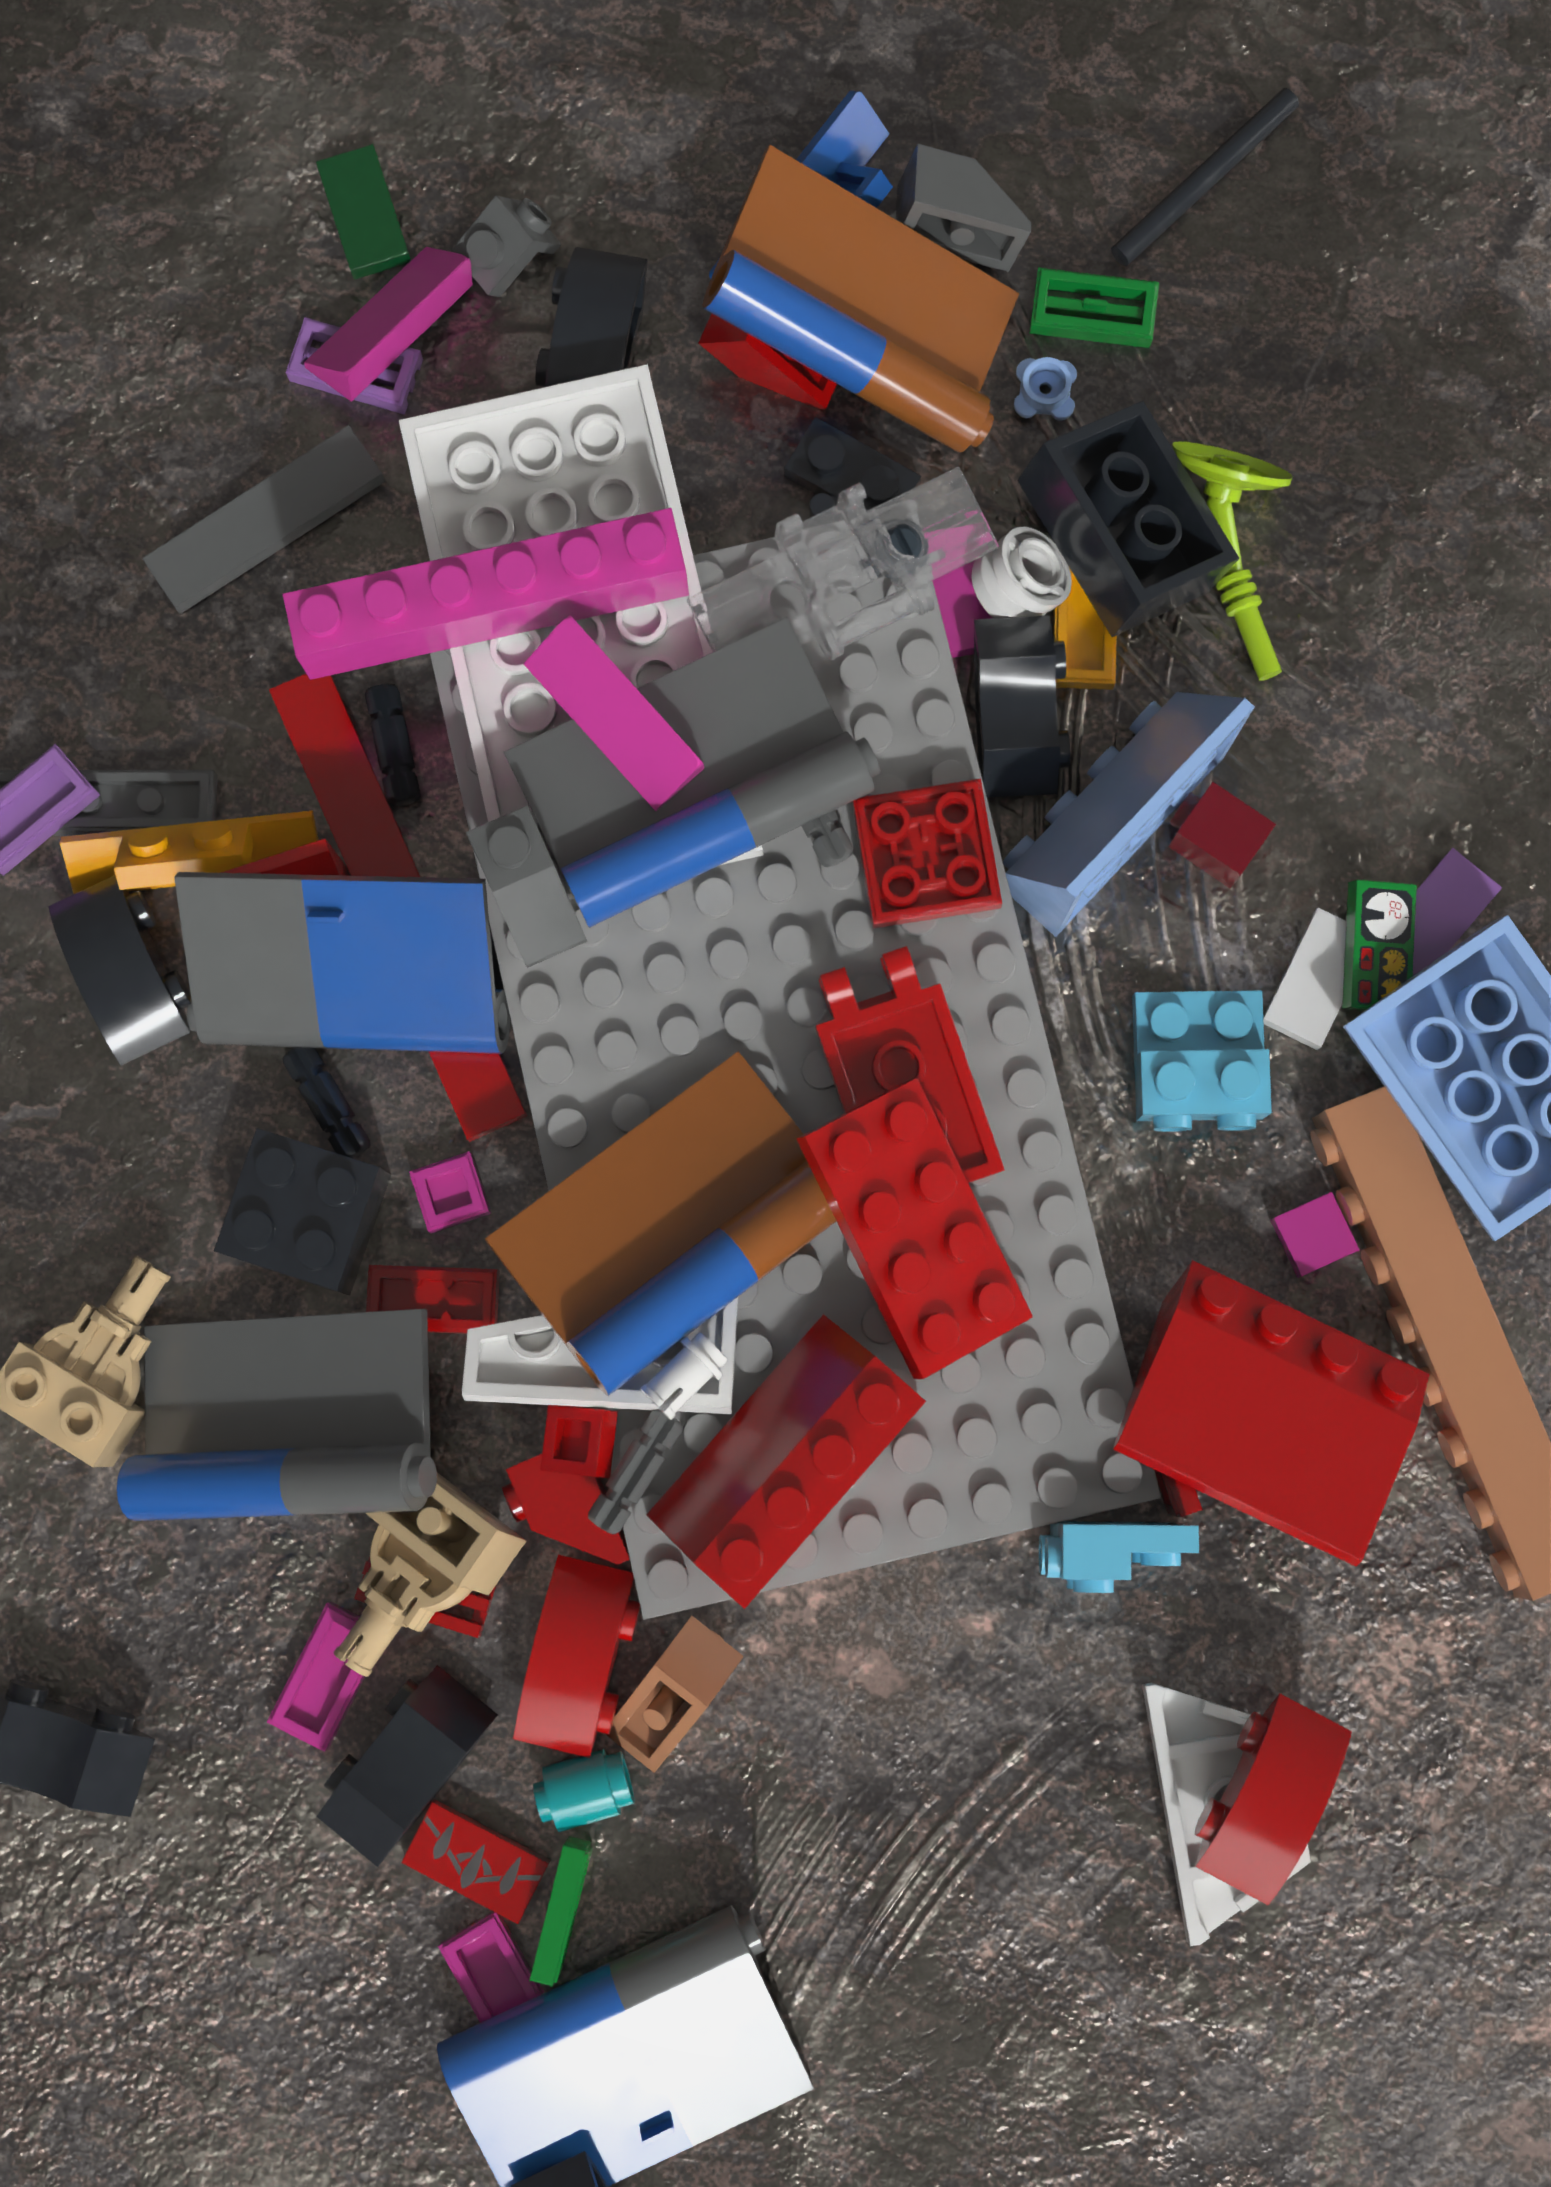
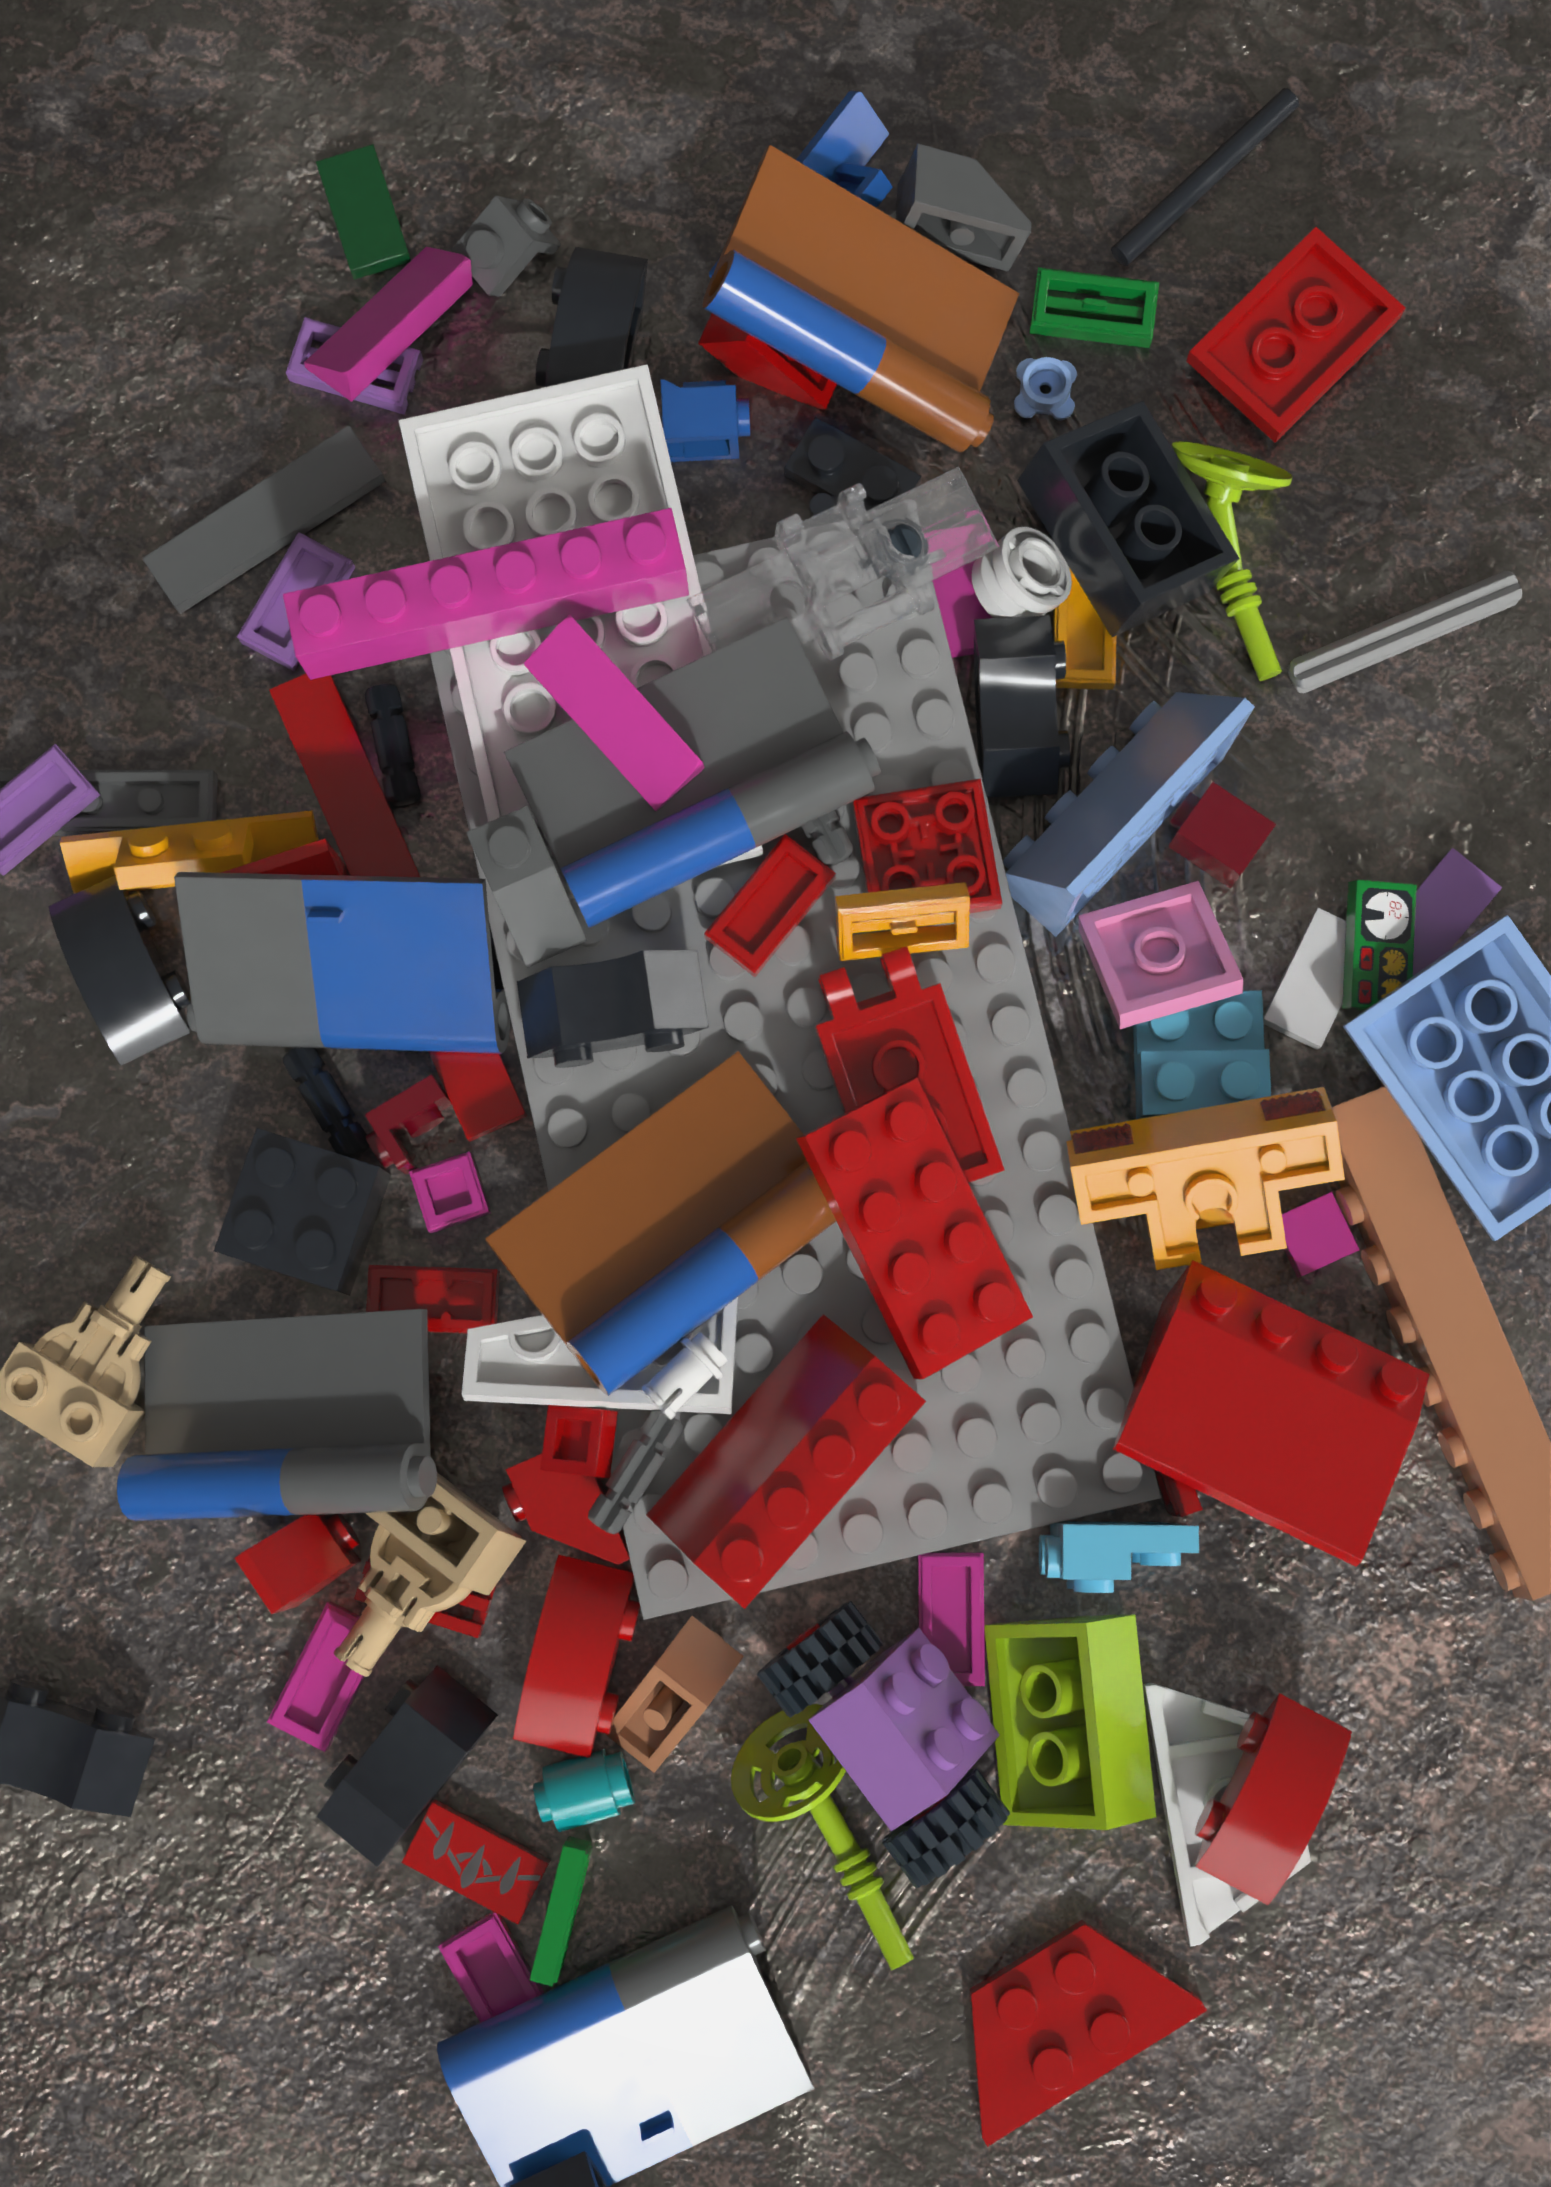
none -> red slope [234,1514,361,1614]
none -> medium lavender tile [237,532,355,671]
none -> dark red bracket [365,1074,452,1175]
none -> black brick [517,950,709,1068]
none -> blue window [661,379,750,462]
none -> red tile [704,834,836,977]
none -> lime dish [731,1704,914,1970]
none -> brick [757,1601,1010,1888]
none -> light orange tile [835,882,970,961]
none -> dark pink tile [917,1552,985,1686]
none -> red wing [969,1920,1207,2147]
none -> lime slope [984,1615,1156,1830]
none -> light orange piece [1066,1087,1345,1270]
none -> bright pink plate [1078,881,1243,1029]
none -> red plate [1186,227,1406,443]
none -> light grey axle [1287,571,1522,693]

